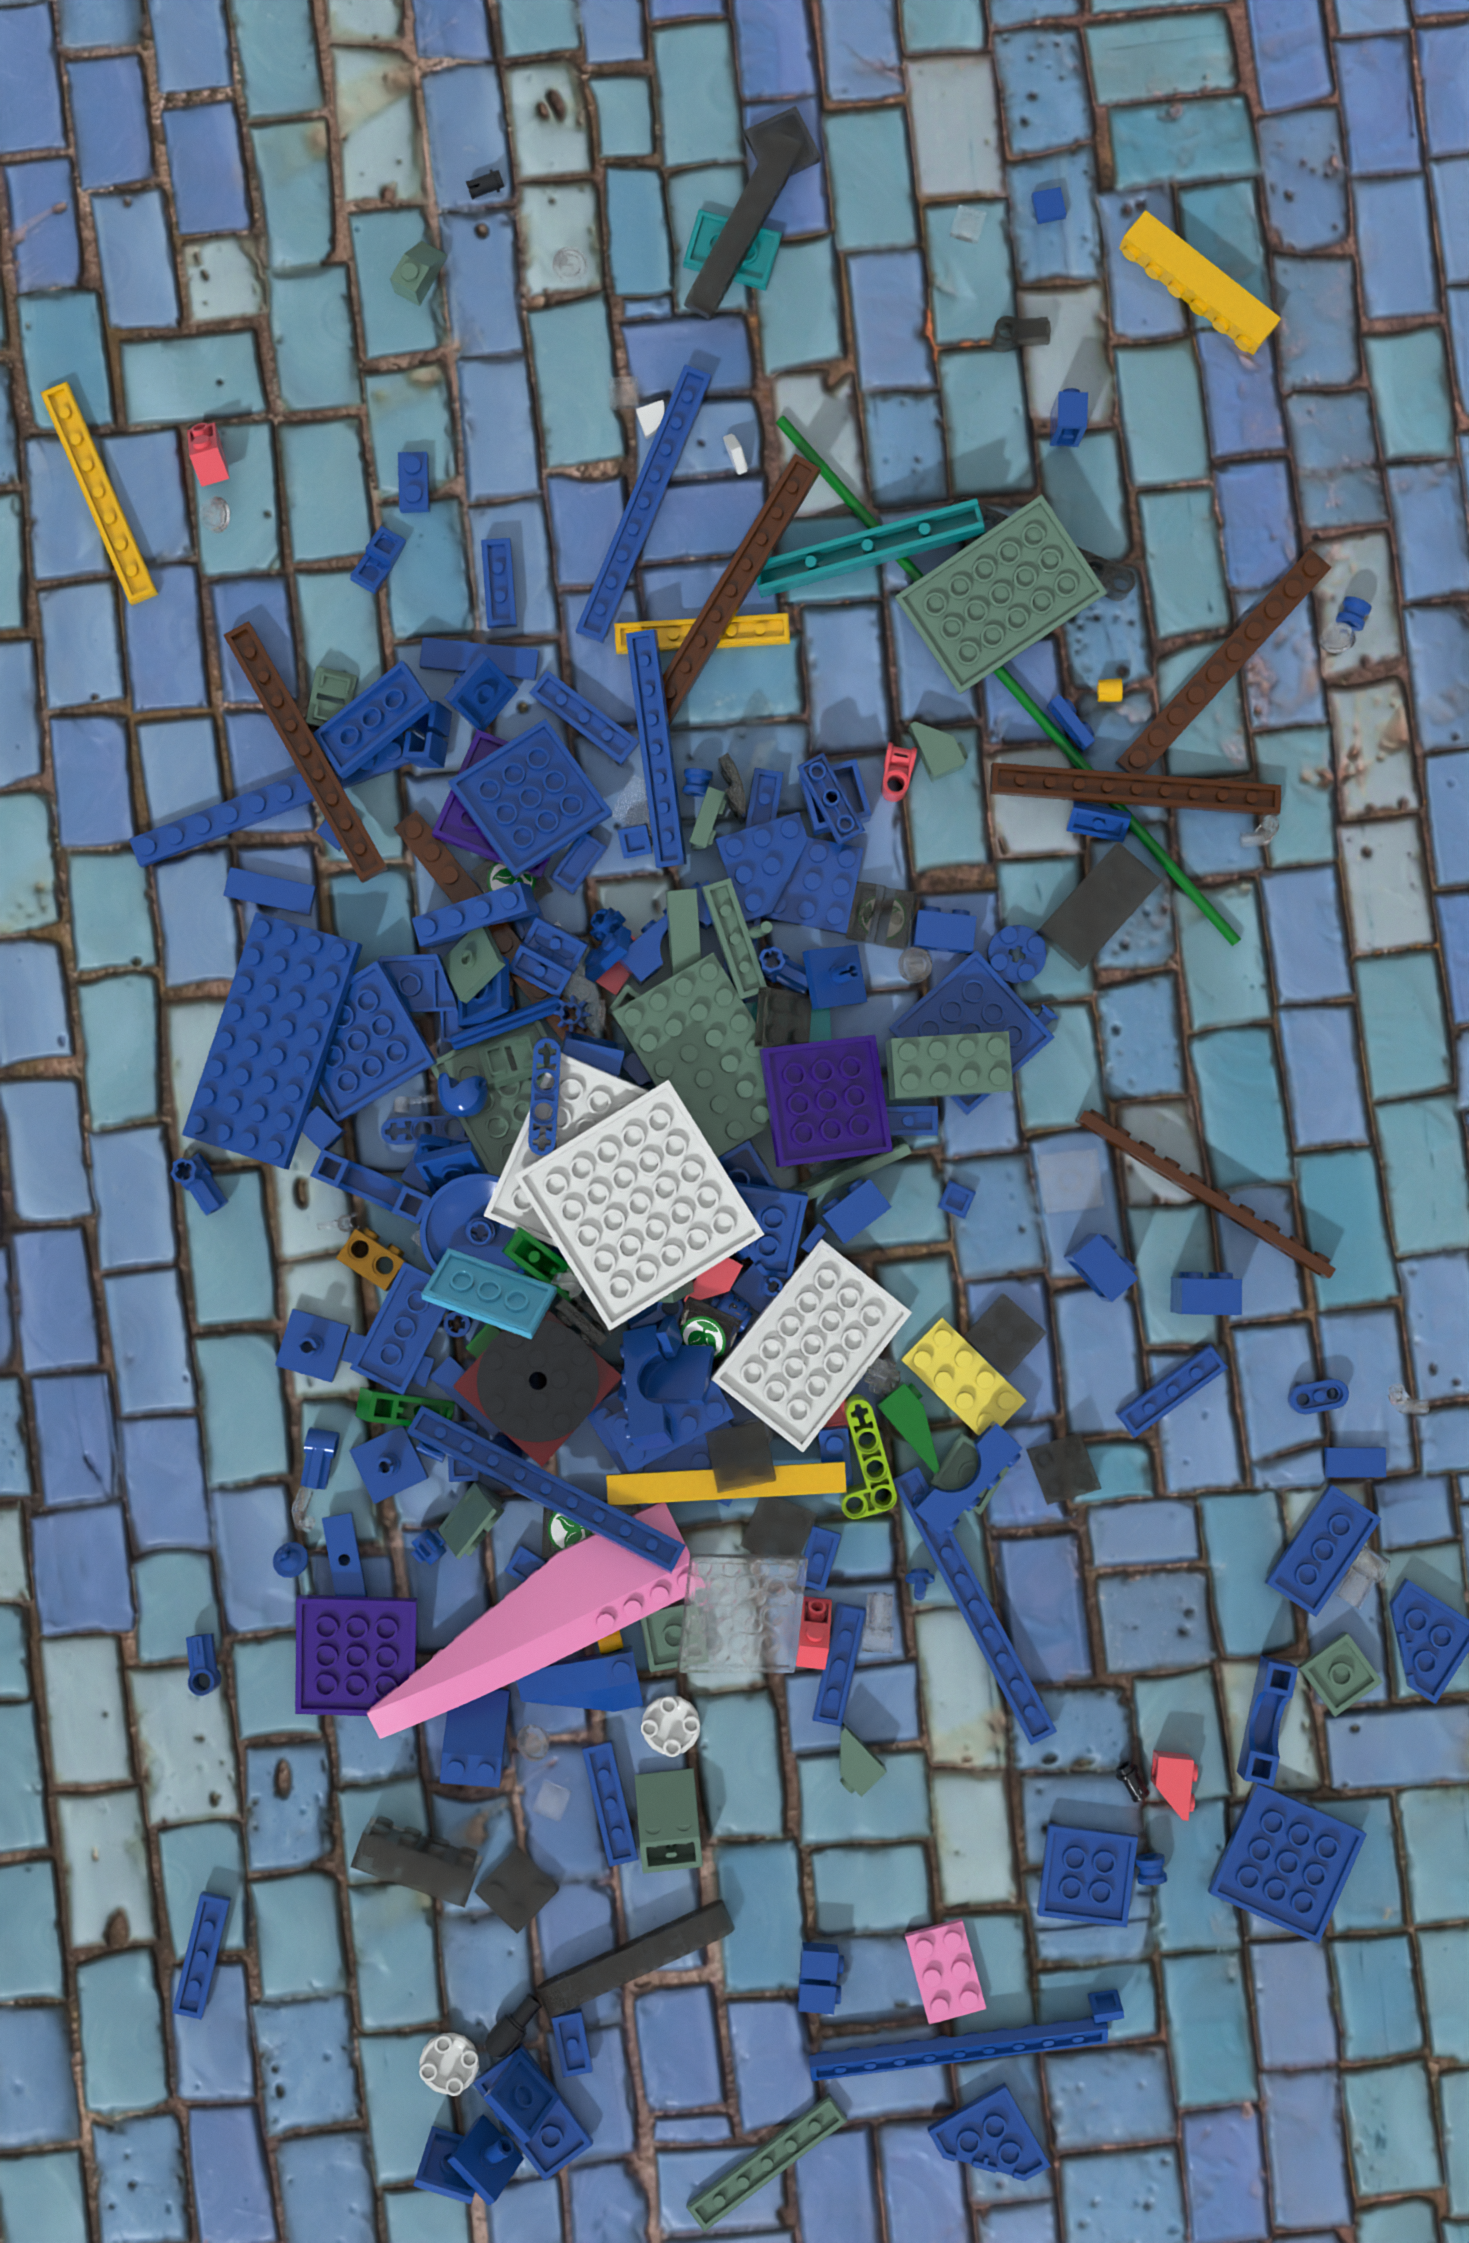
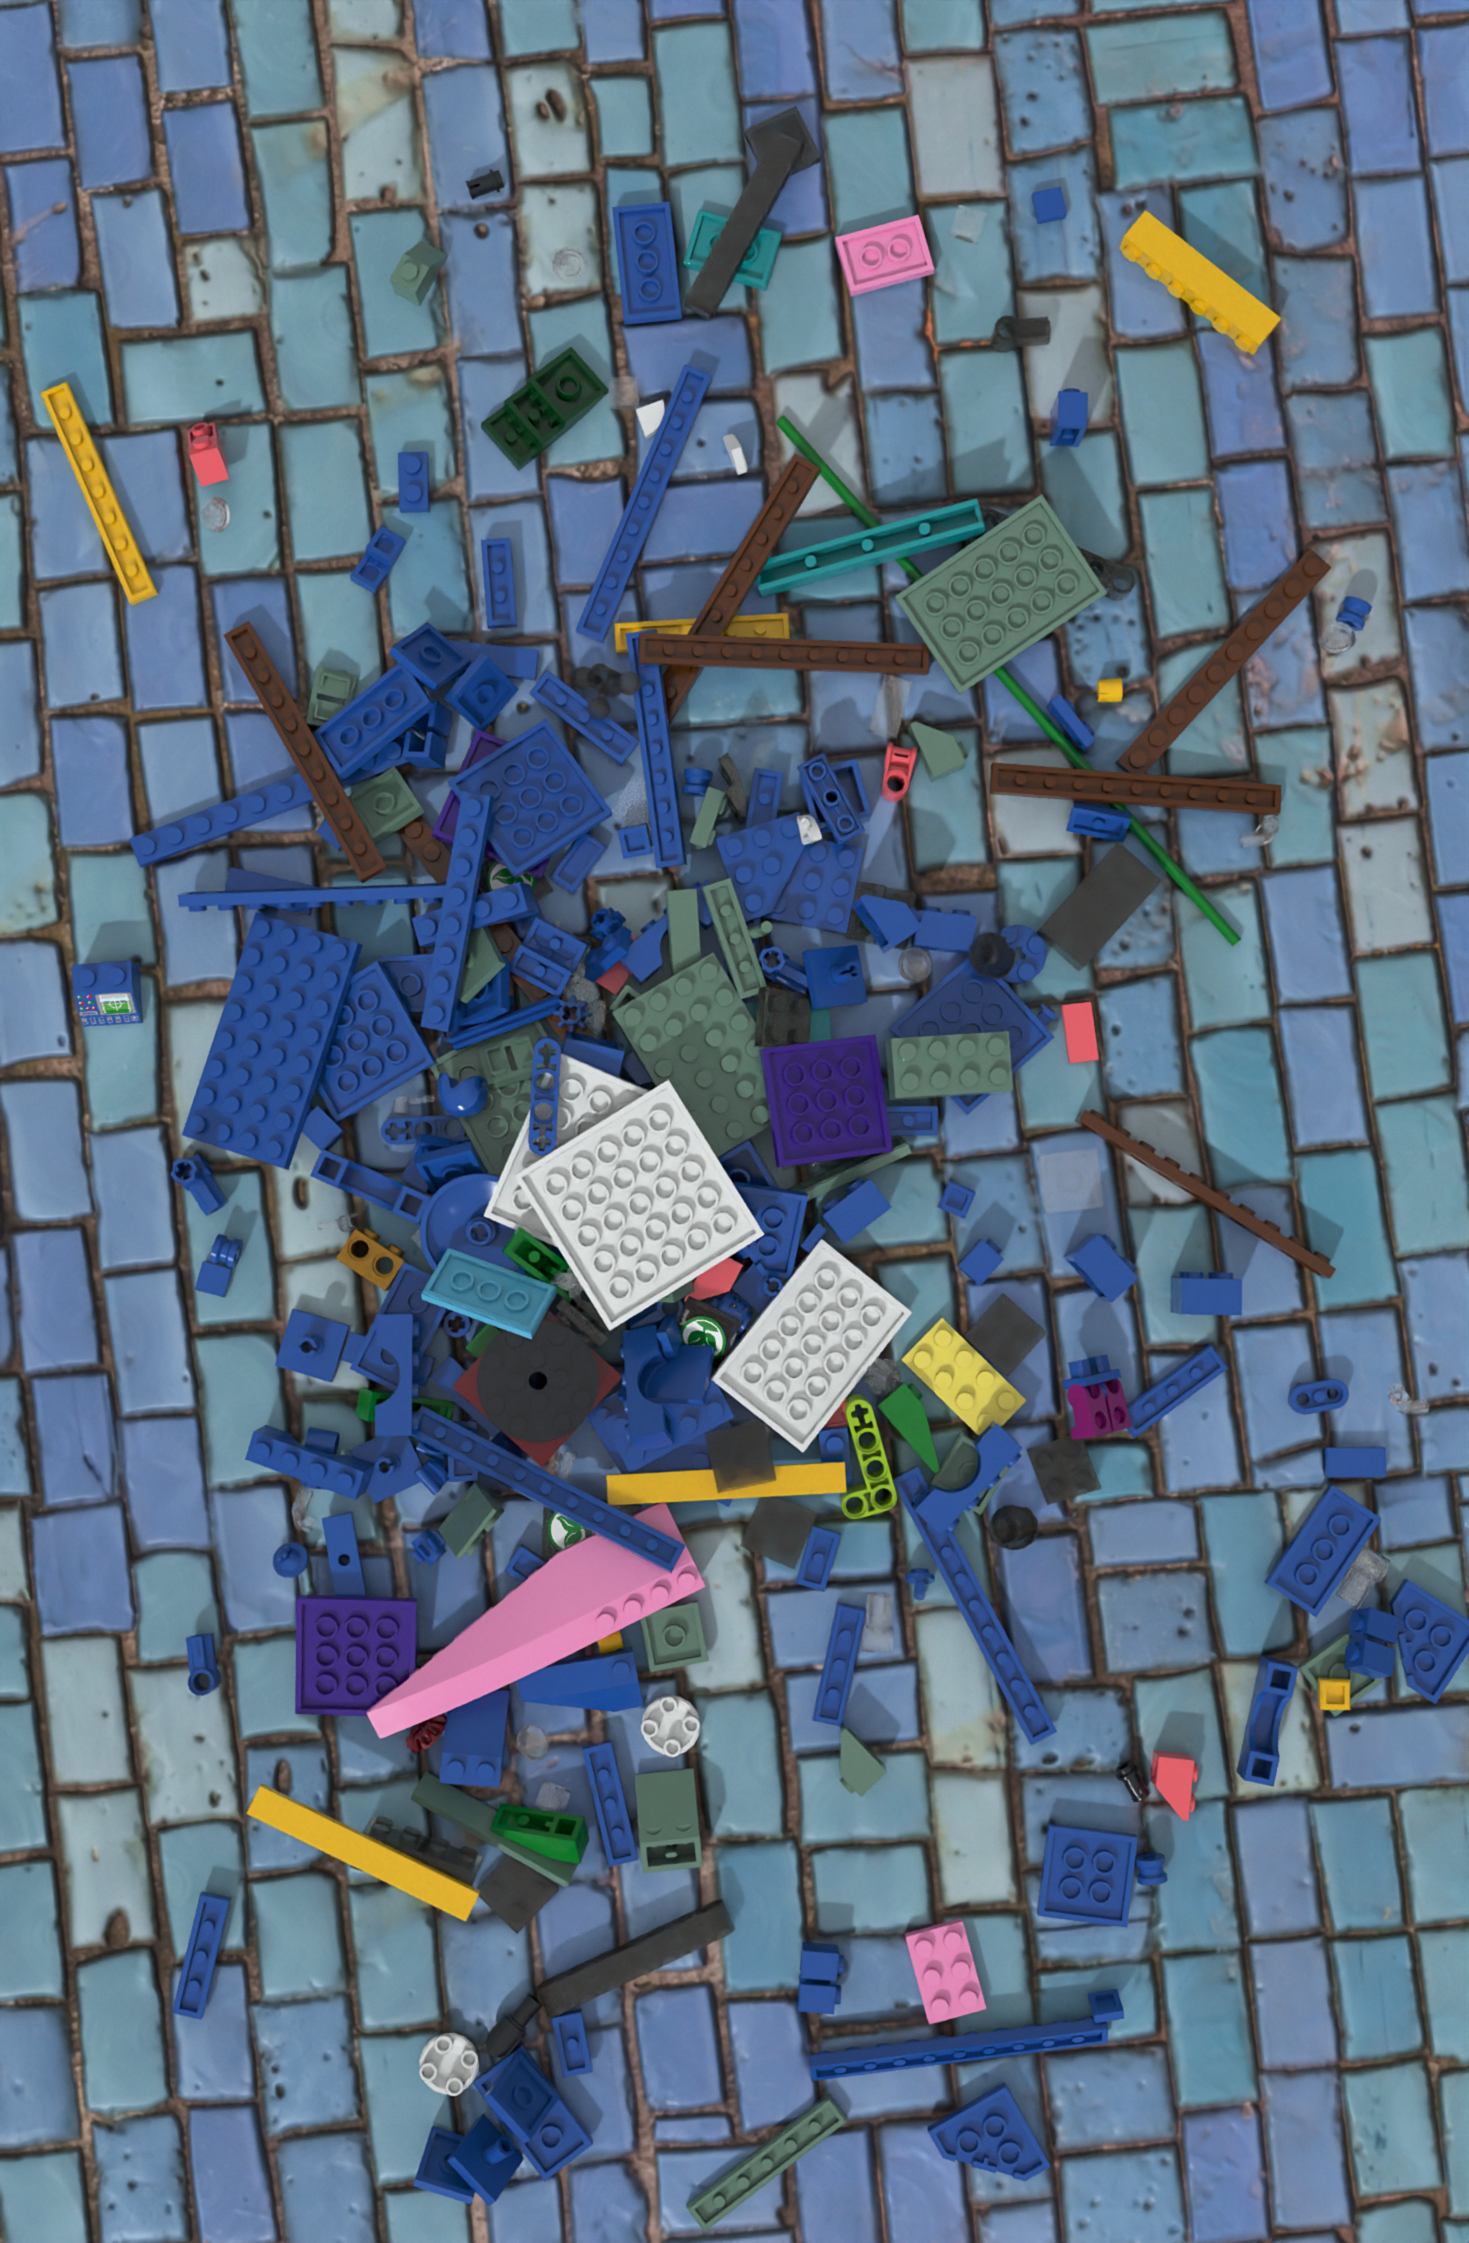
clear plate [677,1554,808,1673] -> none
coral slope [796,1596,832,1670] -> none
blue plate [1207,1783,1367,1944] -> none
none -> blue slope [72,961,143,1027]
none -> blue plate [178,883,478,912]
none -> blue tile [195,1261,233,1297]
none -> blue wheel [210,1234,243,1268]
none -> blue arch [245,1425,374,1500]
none -> yellow tile [246,1784,480,1922]
none -> sand green plate [348,766,425,845]
none -> blue arch [375,1314,419,1436]
none -> blue tile [389,622,471,692]
none -> dark red gear [406,1713,447,1752]
none -> sand green tile [410,1771,578,1888]
none -> blue plate [414,1459,449,1495]
none -> blue plate [420,791,494,1032]
none -> dark green slope [481,347,609,471]
none -> green slope [490,1803,589,1864]
none -> clear plate [552,1449,578,1482]
none -> clear smoke piece [572,663,641,721]
none -> blue plate [612,202,682,325]
none -> reddish brown plate [638,633,929,676]
none -> white tile [796,814,822,845]
none -> bright pink plate [835,215,934,297]
none -> blue slope [851,895,922,953]
none -> clear tile [868,674,912,739]
none -> blue brick [956,1239,1004,1286]
none -> clear smoke hair [969,932,1016,979]
none -> clear smoke hair [989,1505,1038,1550]
none -> coral tile [1061,1002,1099,1064]
none -> magenta hips [1063,1354,1132,1440]
none -> yellow tile [1318,1678,1350,1710]
none -> blue piece [1344,1607,1400,1679]

